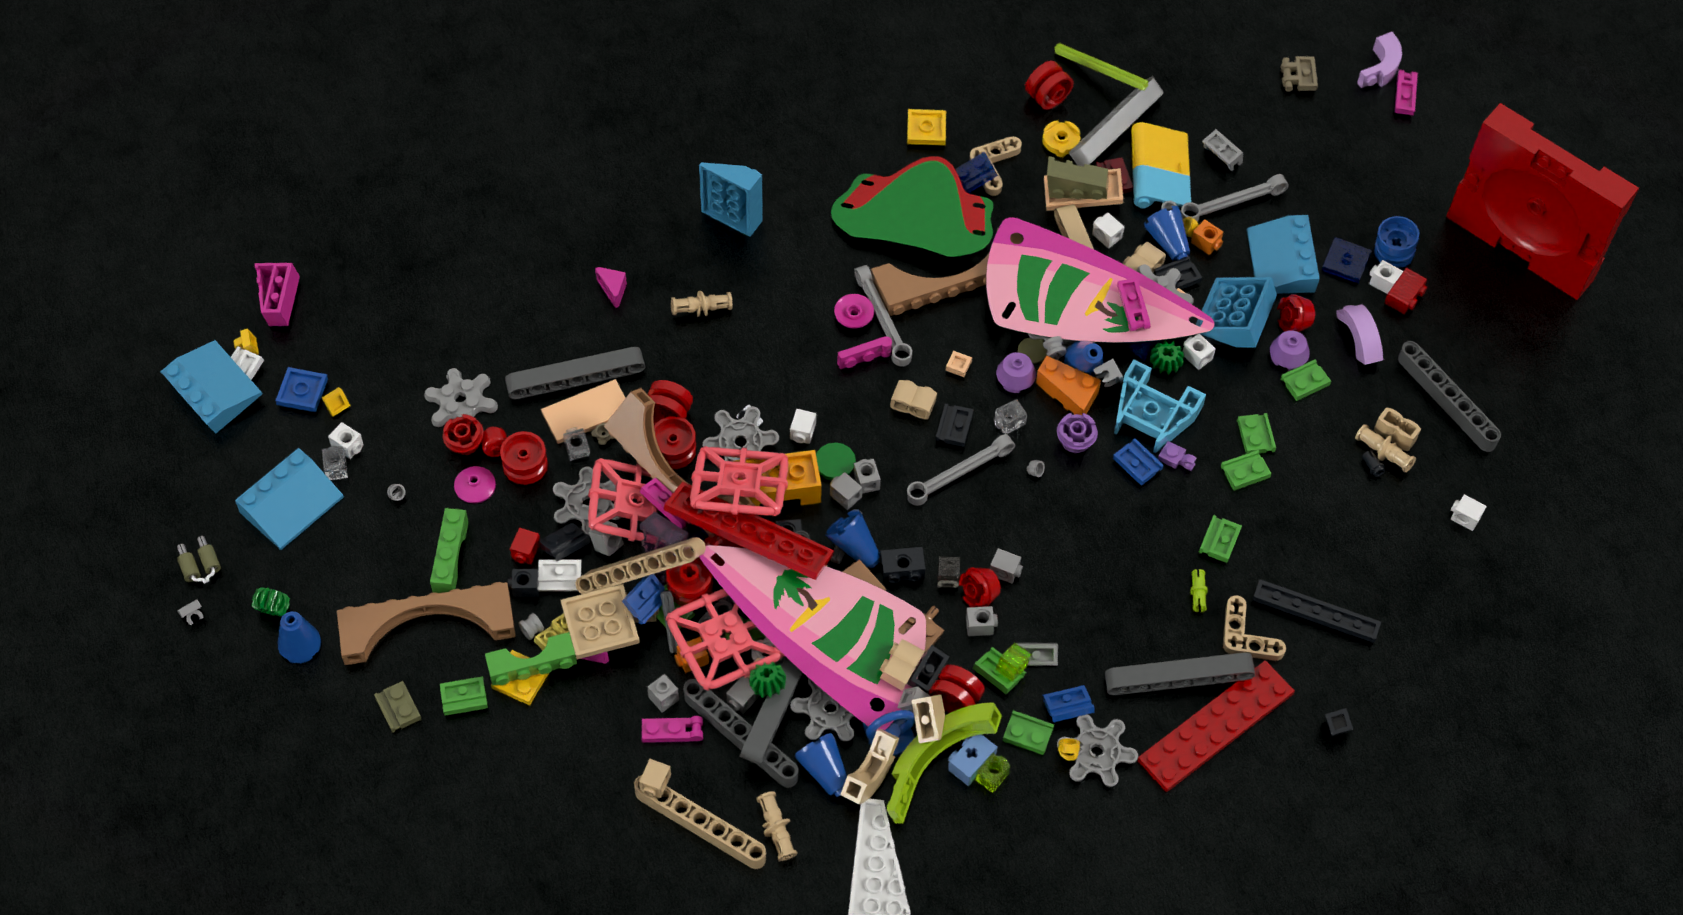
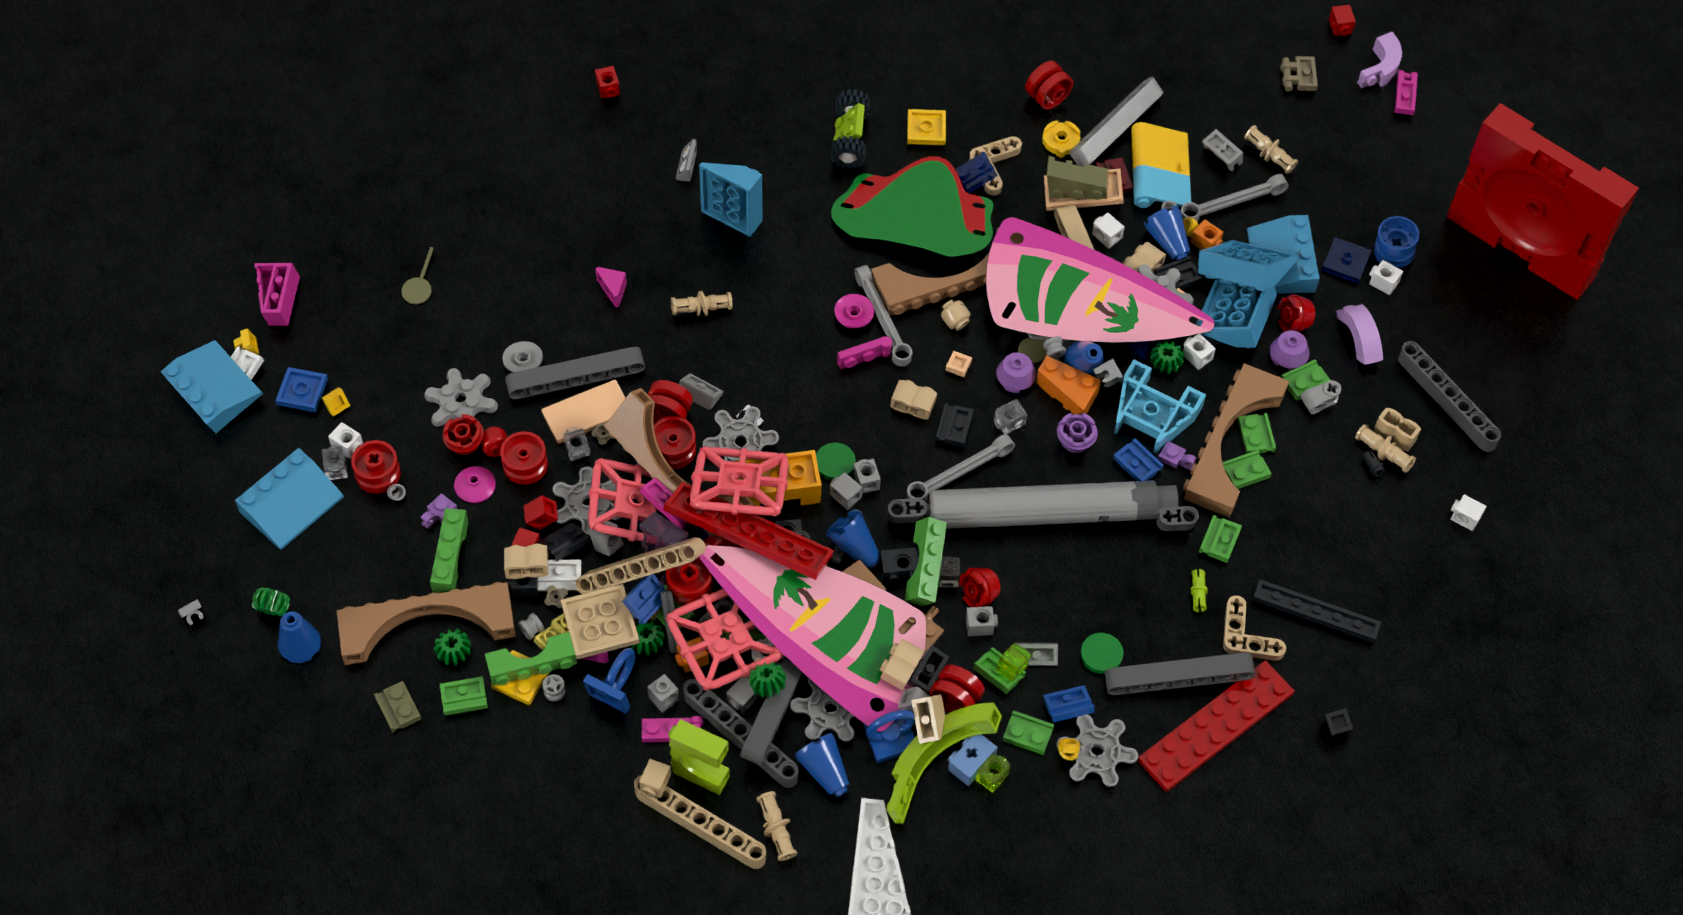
olive piece [177,536,221,583] -> none
white brick [790,409,816,444] -> none
tan arch [840,729,899,804] -> none
light grey brick [990,548,1023,584] -> none
light grey hinge [1027,460,1045,477] -> none
lime axle [1054,43,1148,91] -> none
dark pink plate [1117,278,1151,332] -> none
red brick [1384,268,1427,314] -> none
none -> red wheel [351,440,401,494]
none -> olive piece [402,247,433,305]
none -> medium lavender plate [421,493,457,529]
none -> green gear [434,628,471,666]
none -> light grey dish [502,341,543,373]
none -> tan brick [504,544,549,579]
none -> red brick [524,496,558,530]
none -> light grey wheel [543,674,565,701]
none -> dark tan plate [545,585,568,608]
none -> blue tile [583,648,635,713]
none -> red brick [595,66,620,99]
none -> green gear [631,620,665,656]
none -> lime arch [668,719,730,795]
none -> light grey slope [676,139,697,182]
none -> light grey slope [679,373,723,410]
none -> plate [831,89,870,169]
none -> light grey piece [887,480,1199,531]
none -> bright green arch [905,517,947,607]
none -> tan head [941,300,970,330]
none -> green tile [1080,633,1124,674]
none -> medium nougat arch [1182,363,1289,518]
none -> dark azure slope [1198,240,1299,291]
none -> tan piece [1244,125,1298,174]
none -> light grey piece [1300,380,1341,414]
none -> red brick [1329,5,1356,36]

